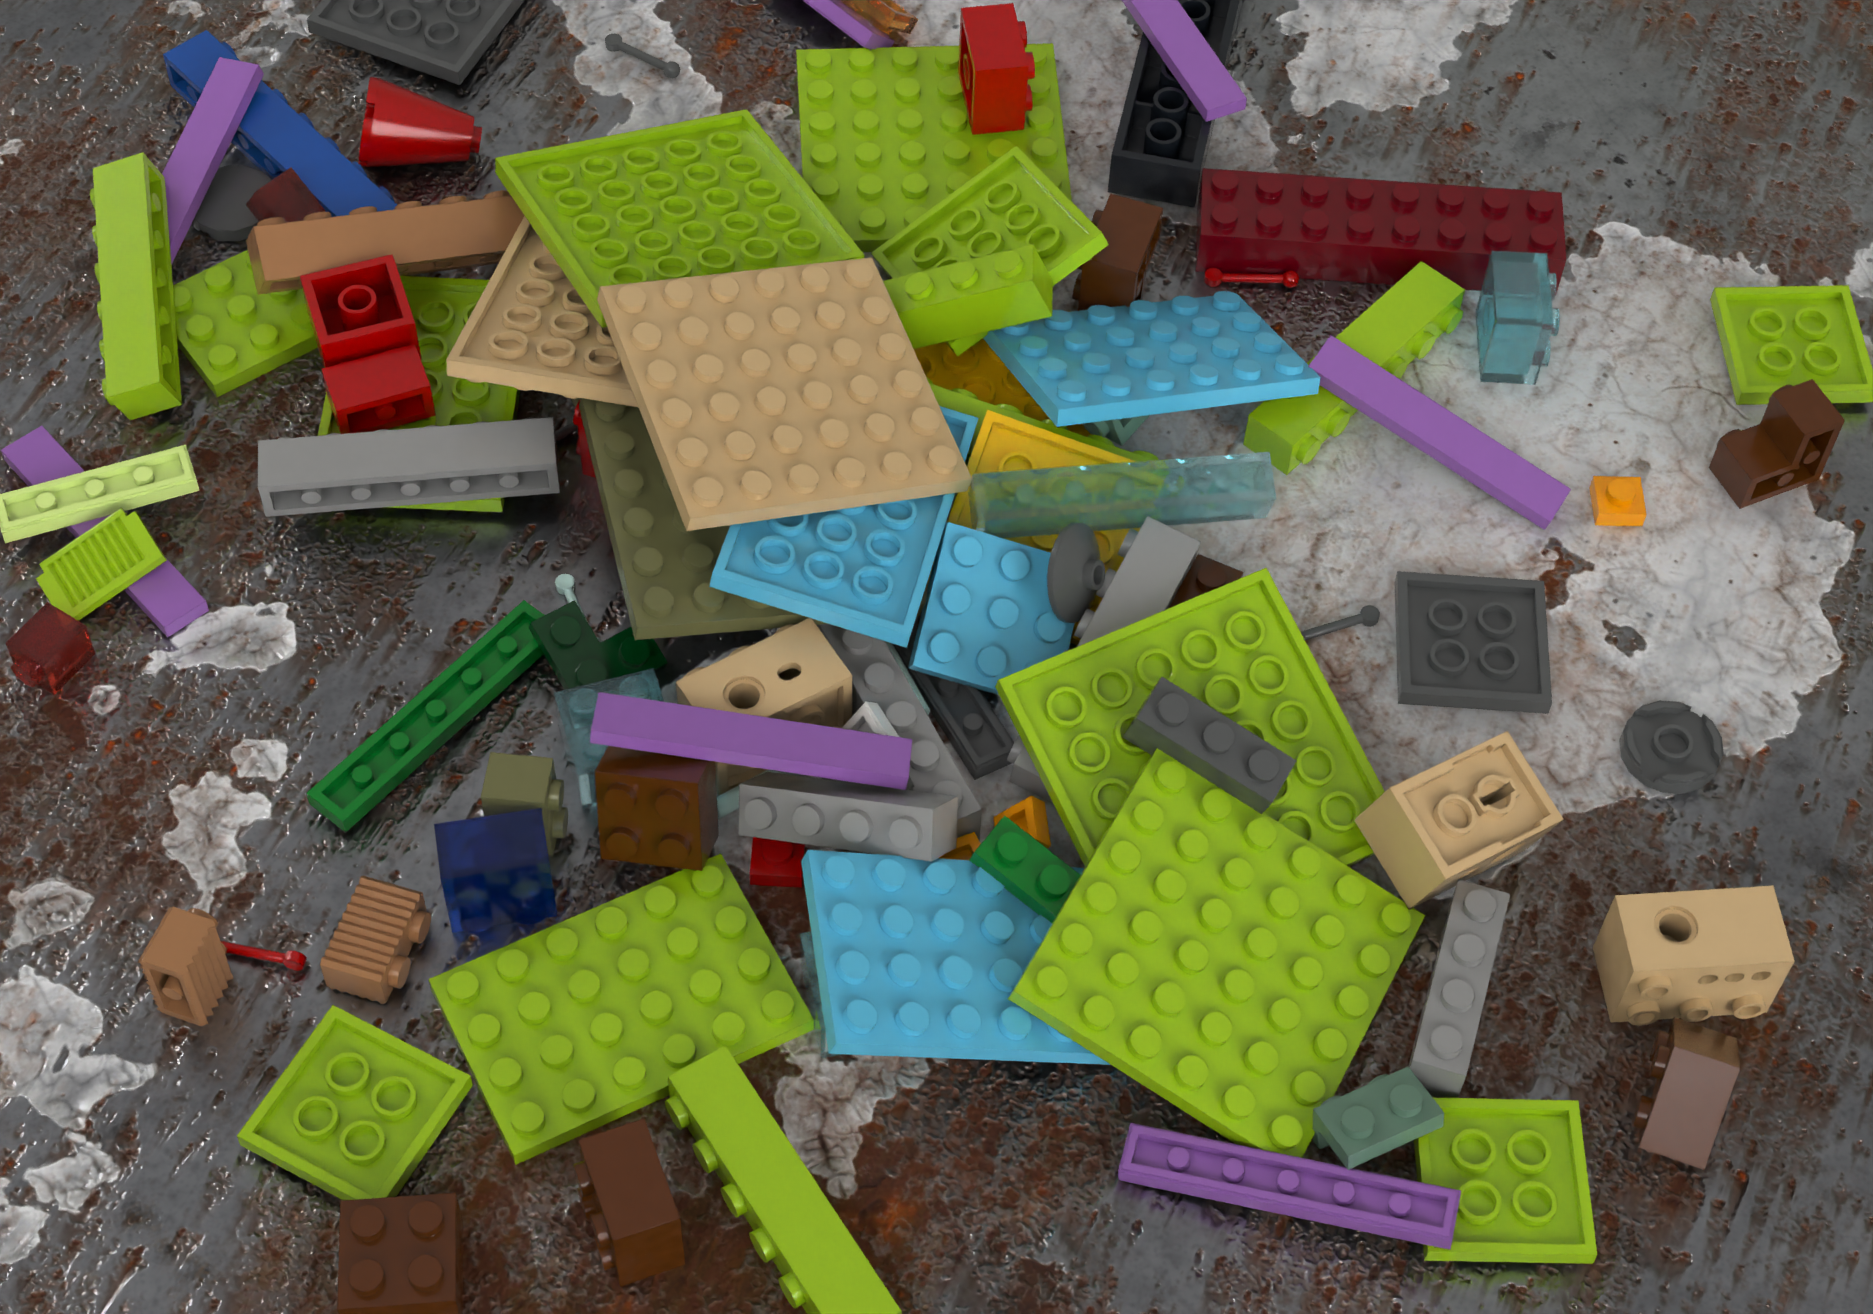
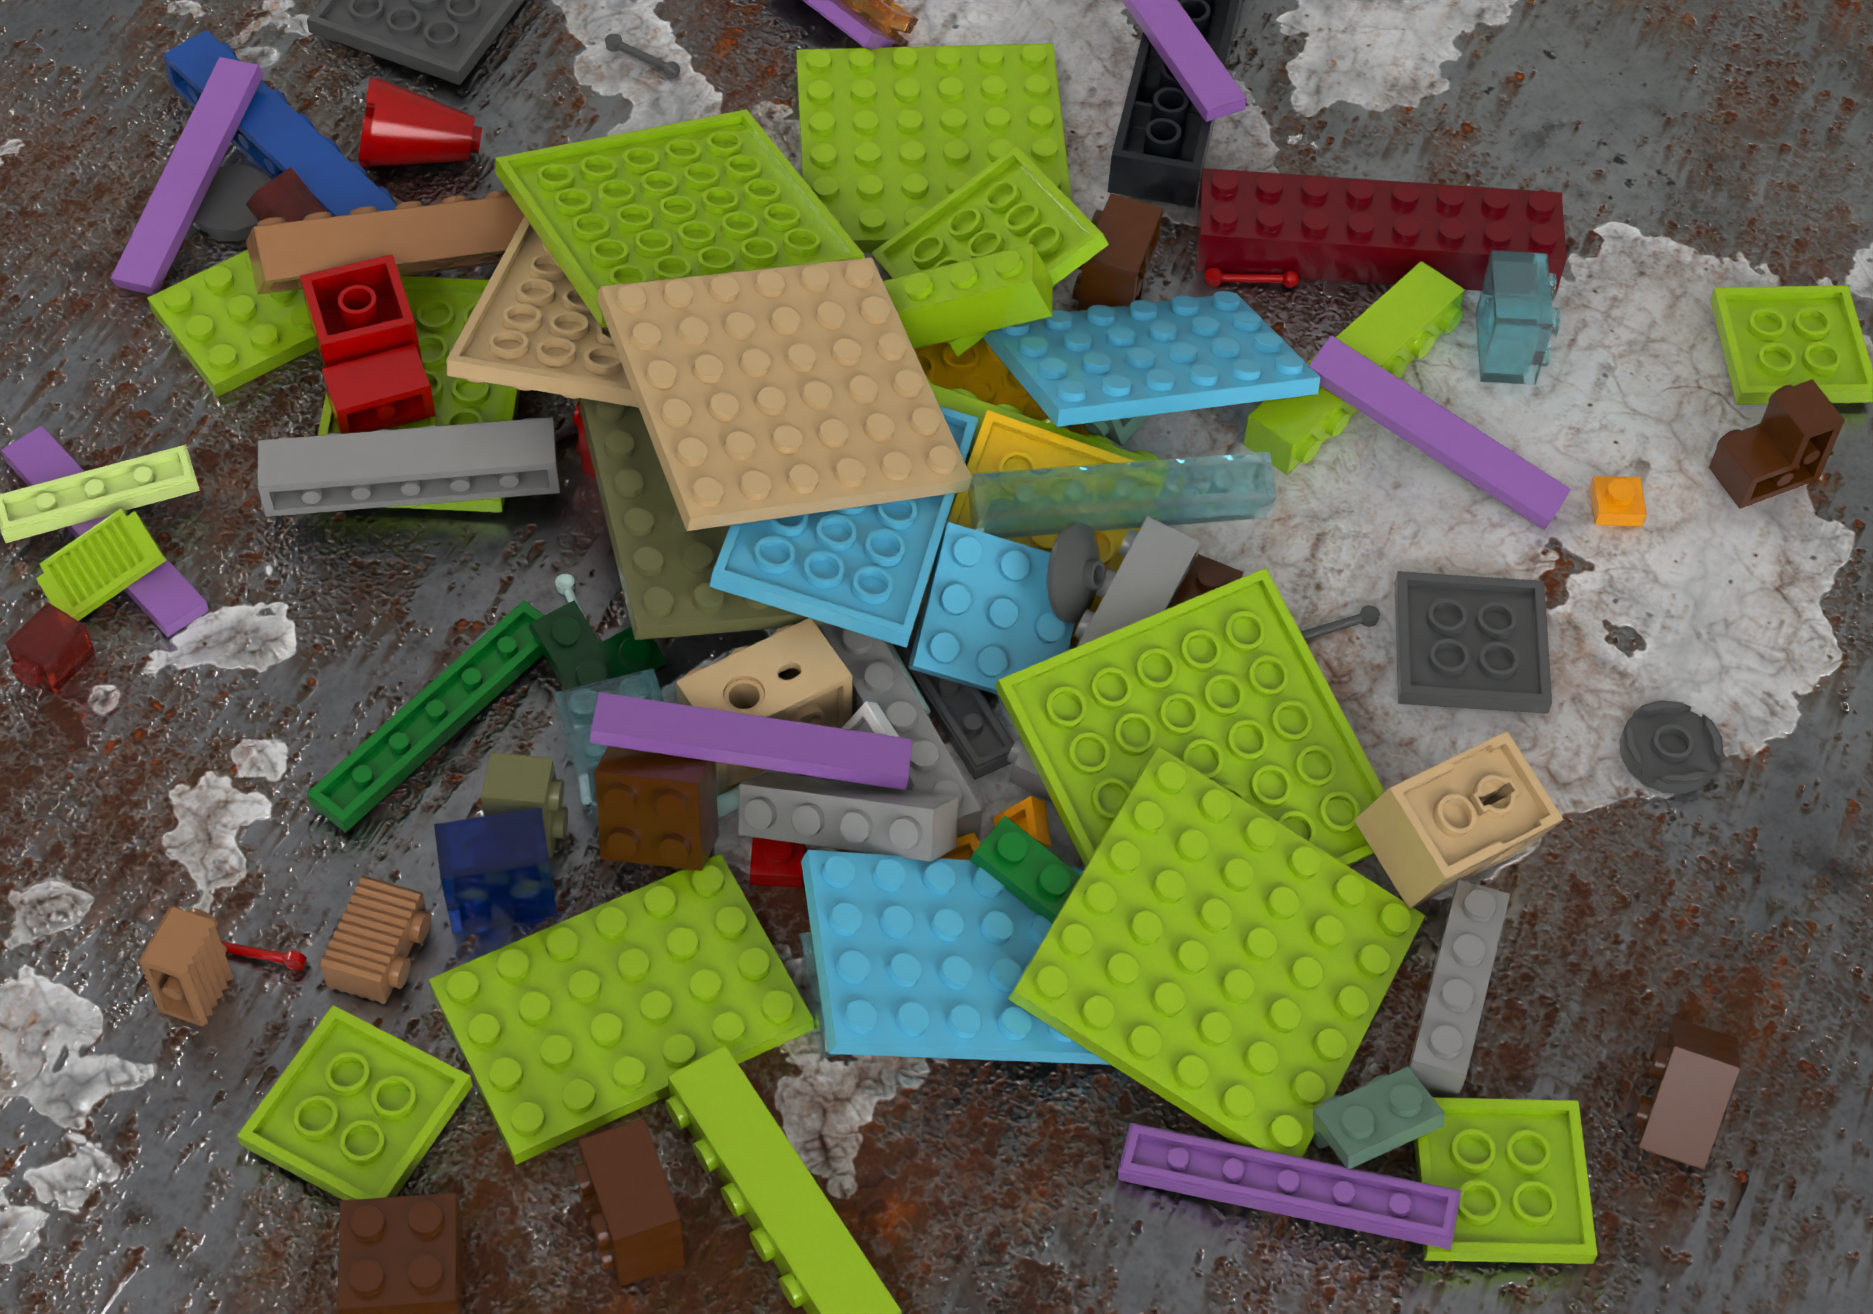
lime brick [90,152,182,421] -> none
red brick [958,3,1035,135] -> none
dark grey brick [1123,677,1296,814] -> none
tan piece [1593,886,1795,1026] -> none

